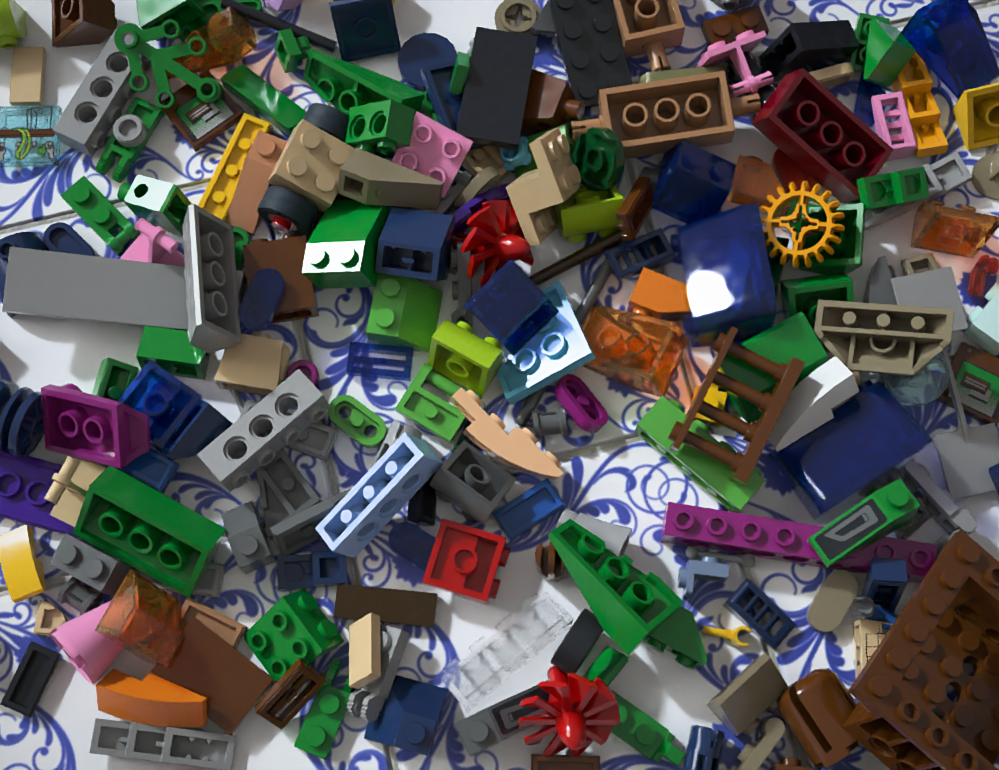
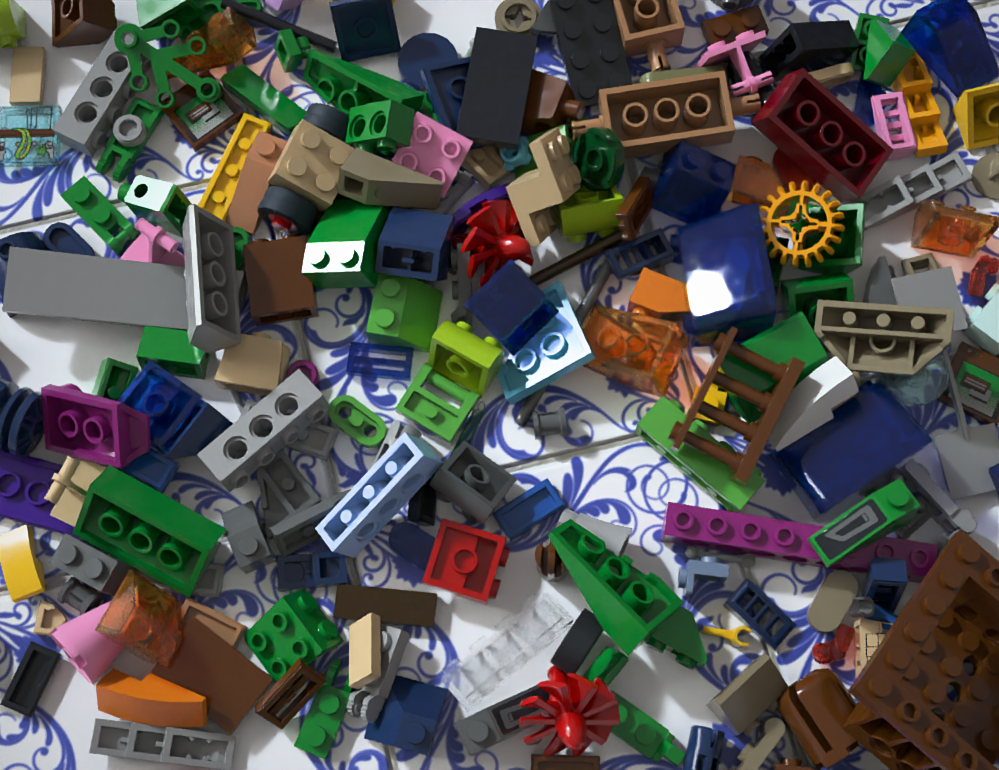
clear blue tile [239,268,286,331] -> none
green tile [449,51,470,95] -> none
light nougat slope [449,387,563,480] -> none
dark tan tile [453,166,500,210] -> none
magenta plate [554,374,608,433] -> none
green slope [856,166,930,210] -> none
none -> clear red arm [812,624,855,665]

